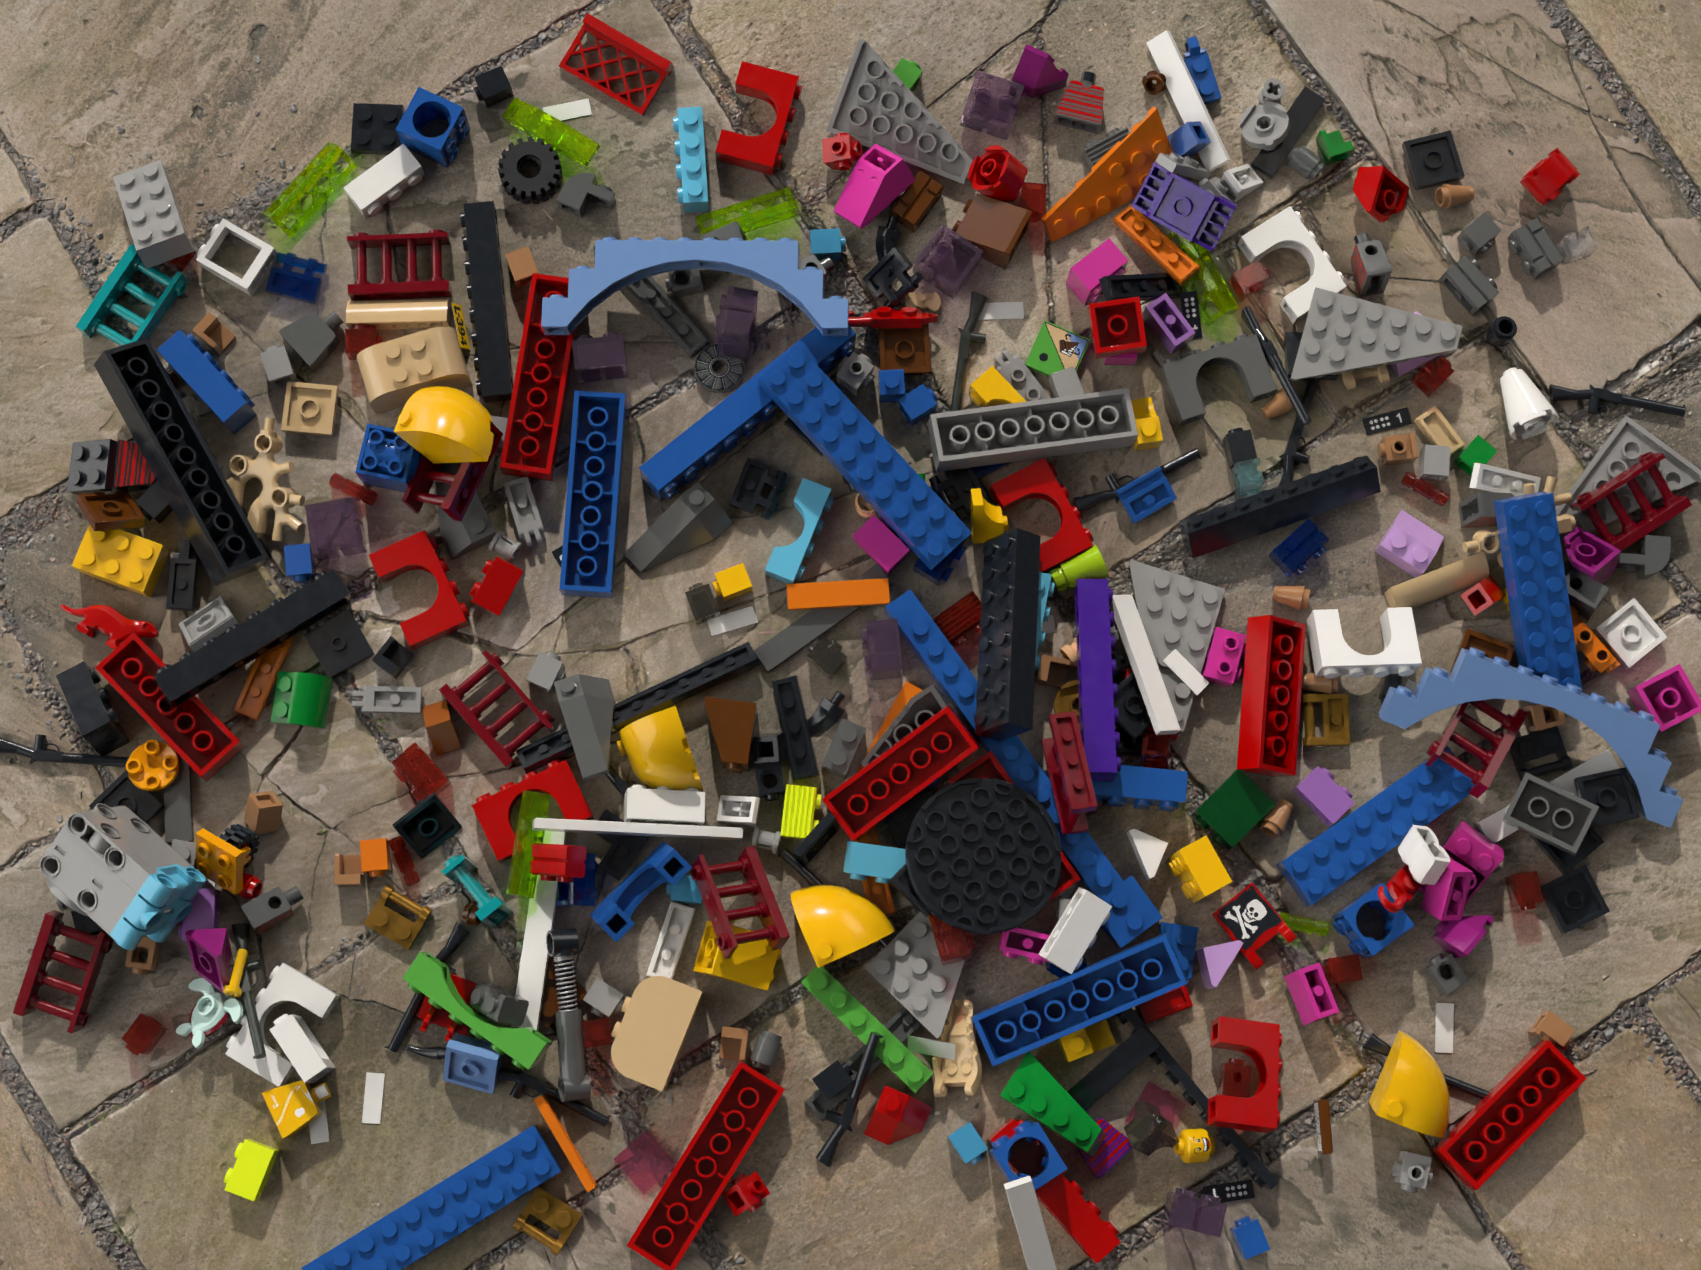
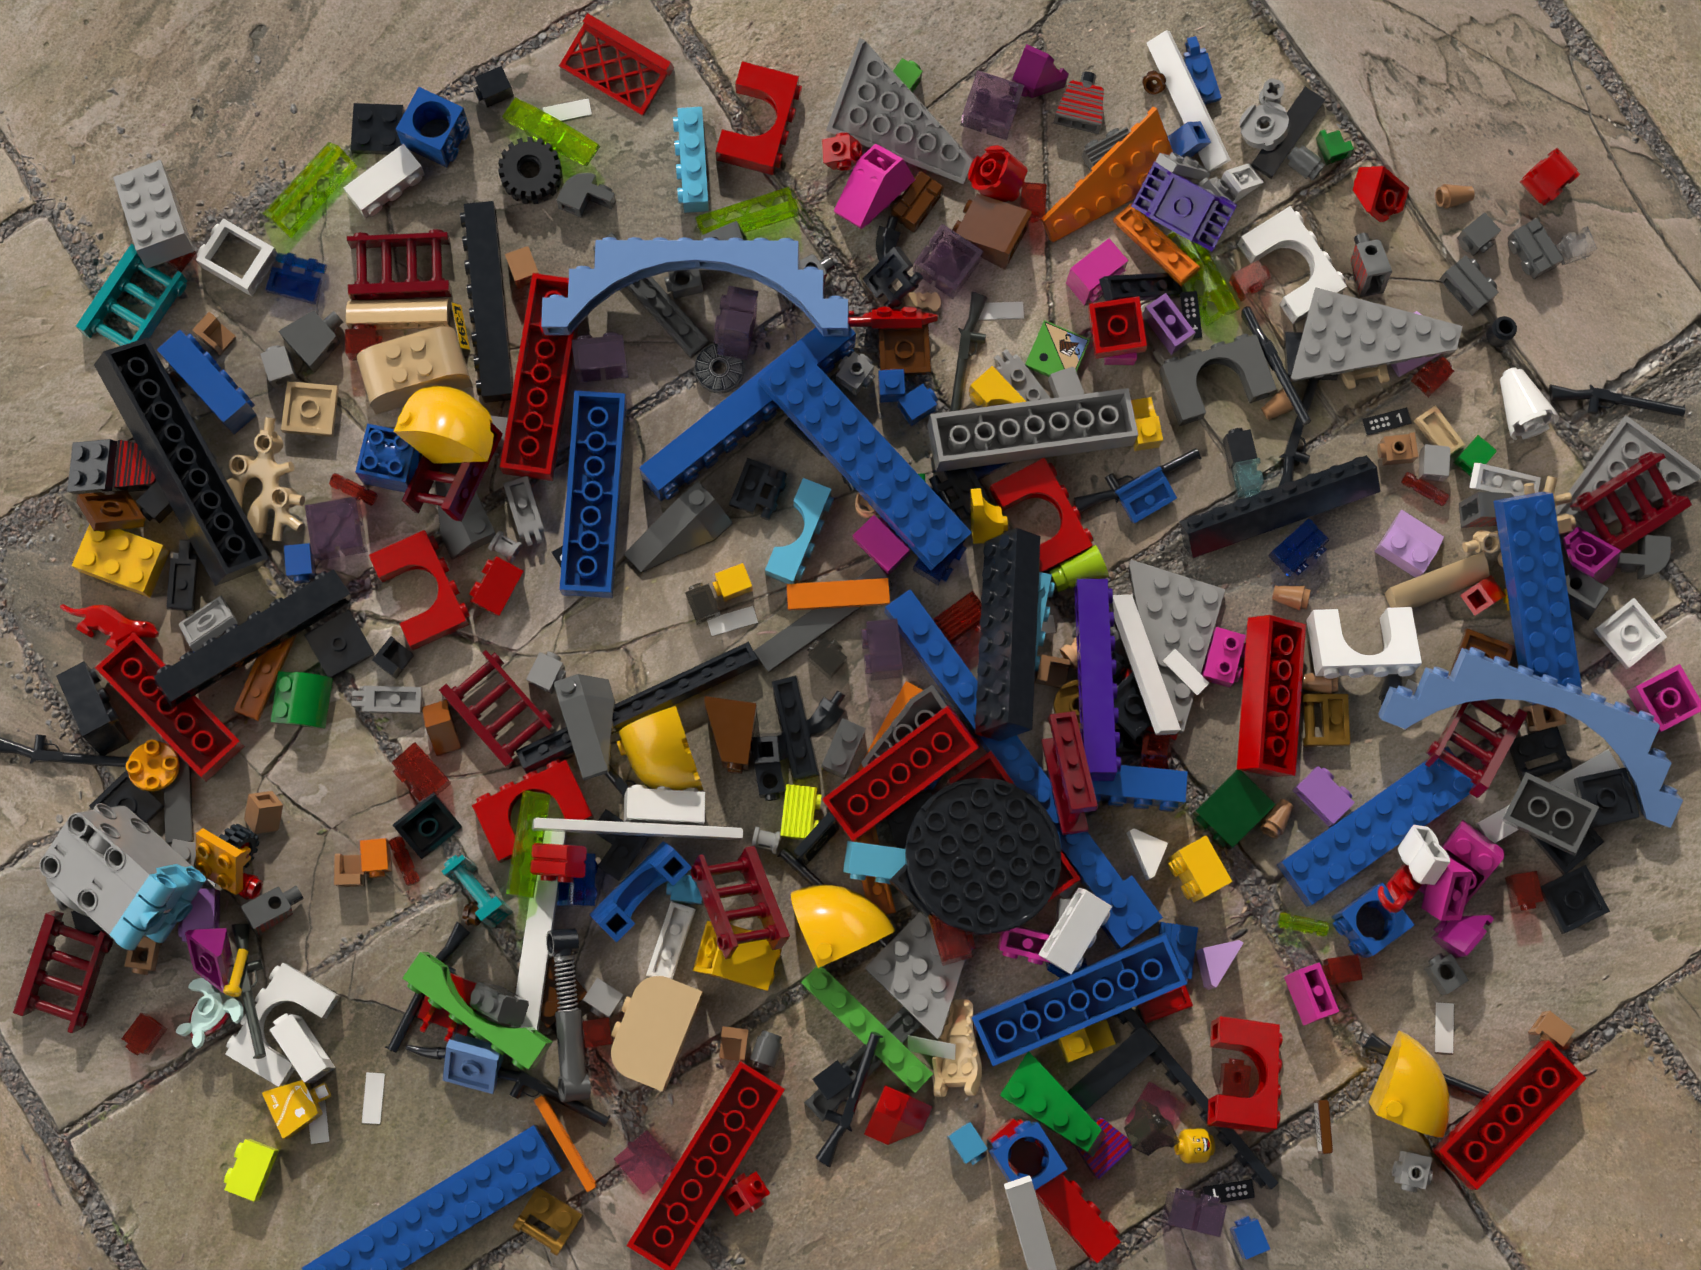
pearl gold plate [363,884,433,950] -> none
white slope [716,795,760,827] -> none
dark azure brick [810,228,846,261] -> none
flag [1212,883,1297,970] -> none
black plate [1402,130,1465,190] -> none
orange brick [1570,604,1621,674] -> none

